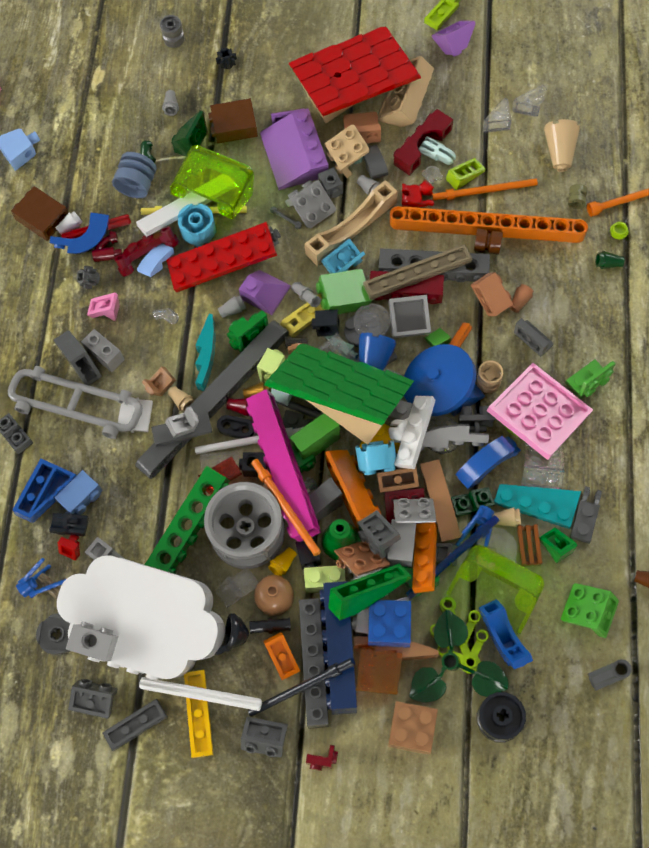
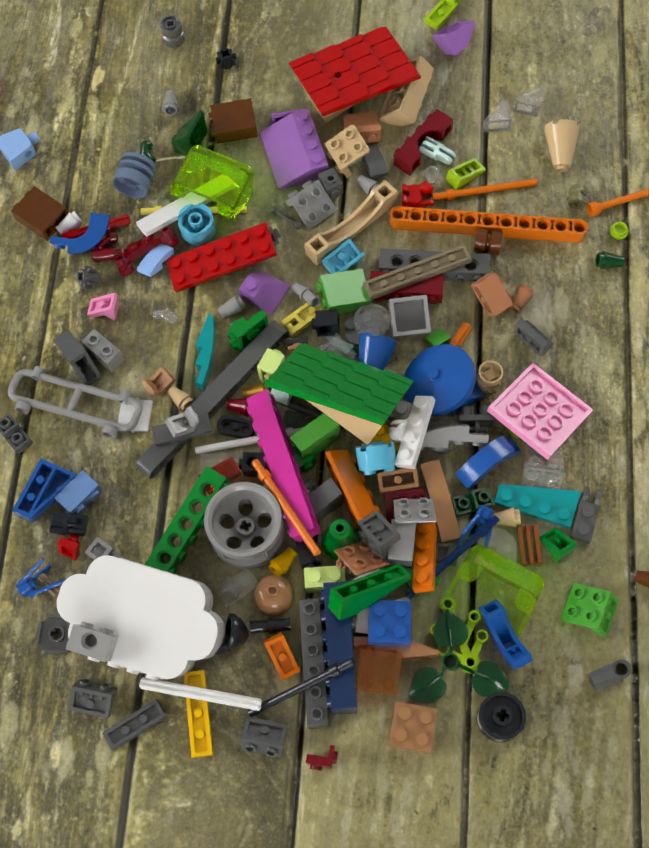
bright green bracket [565,359,616,399] -> none

